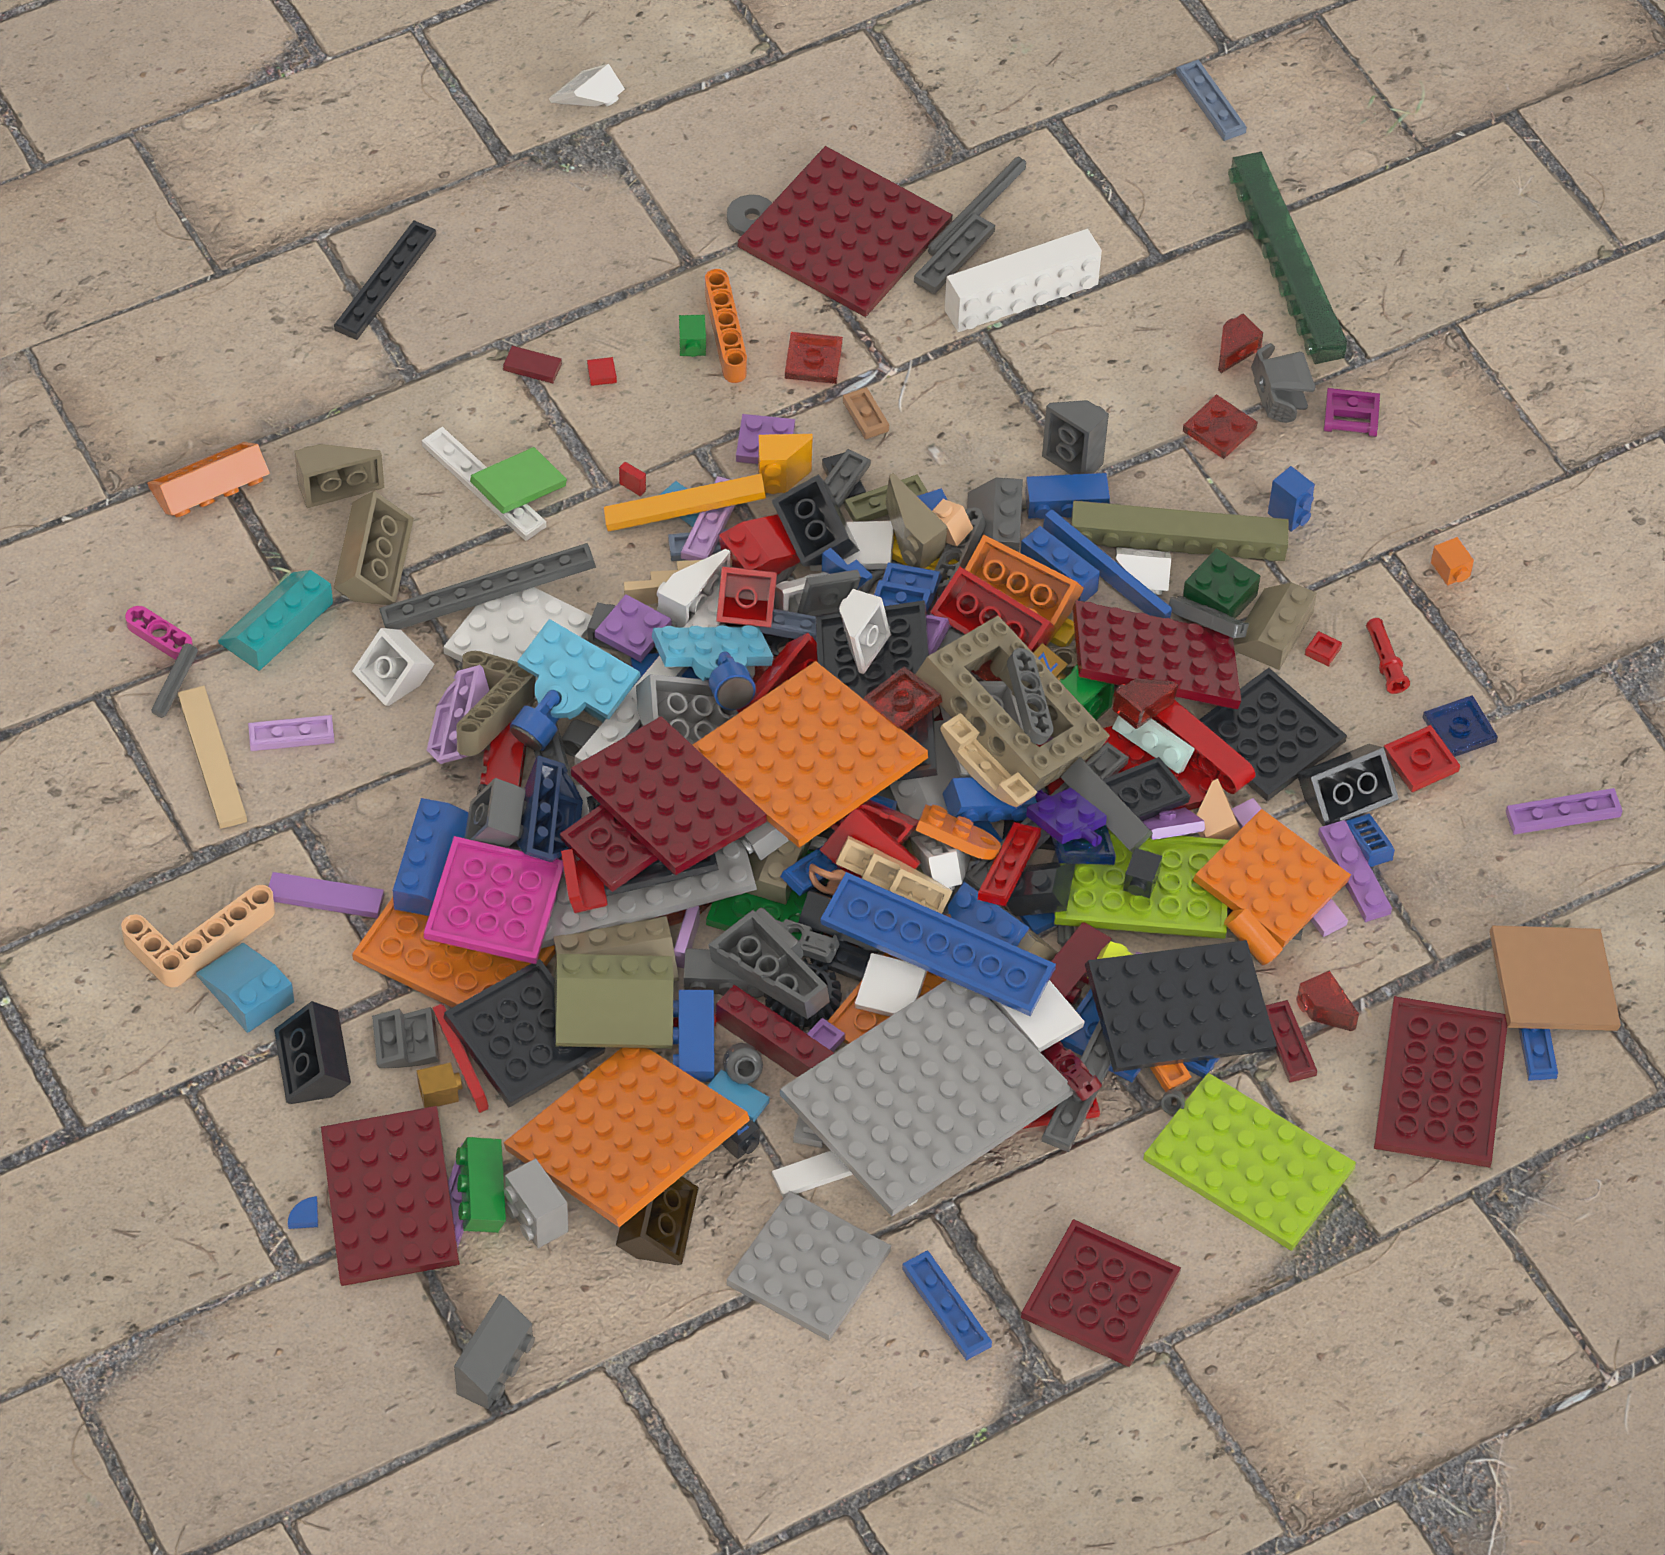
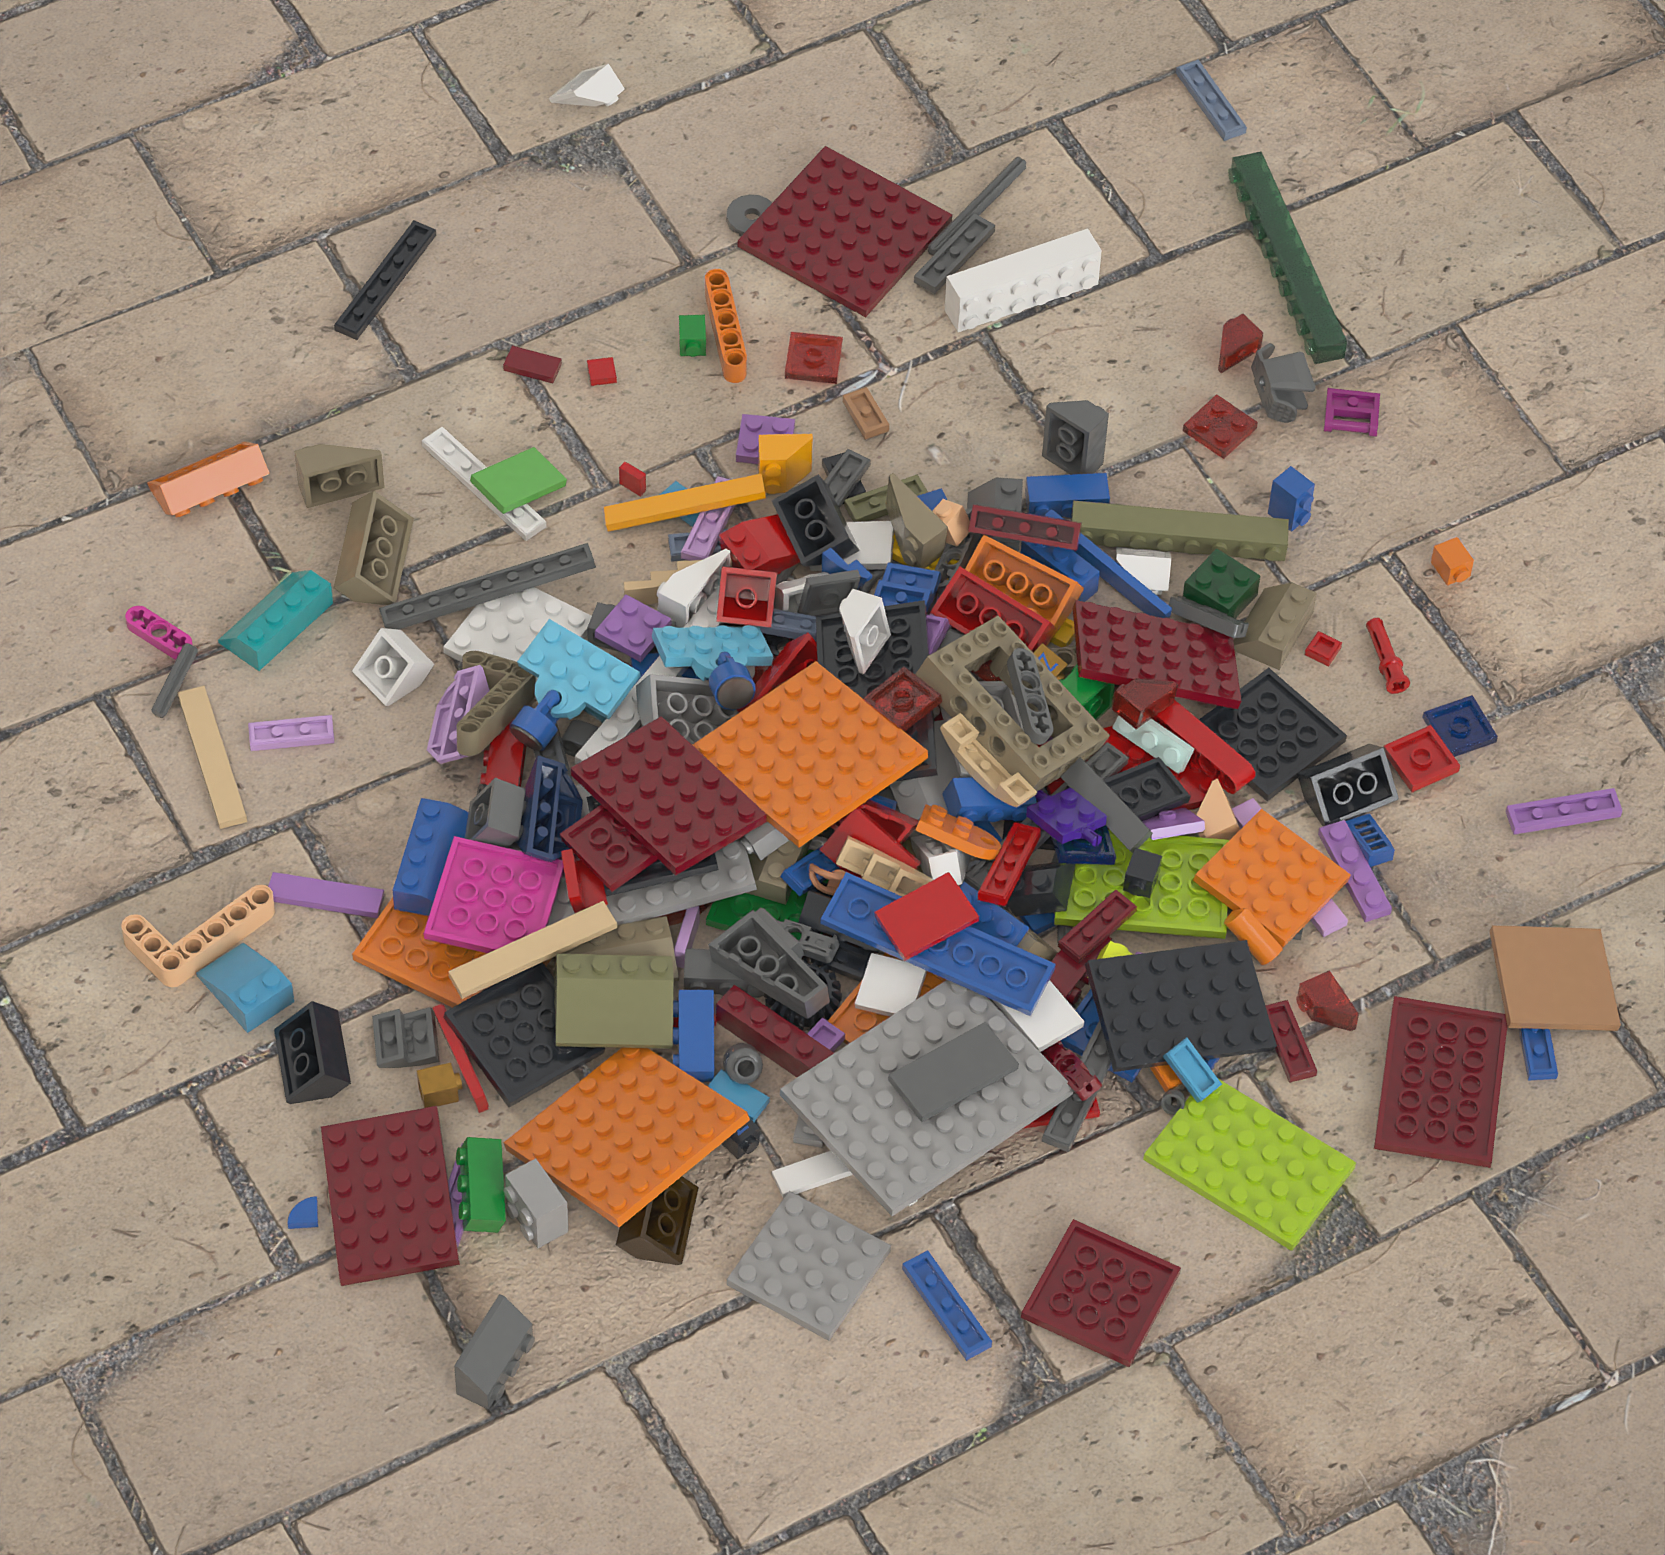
none -> tan tile [448,901,617,999]
none -> red tile [874,872,979,961]
none -> dark grey tile [888,1022,1019,1122]
none -> dark red brick [968,504,1082,550]
none -> dark red tile [1058,890,1137,964]
none -> dark azure tile [1163,1038,1222,1103]

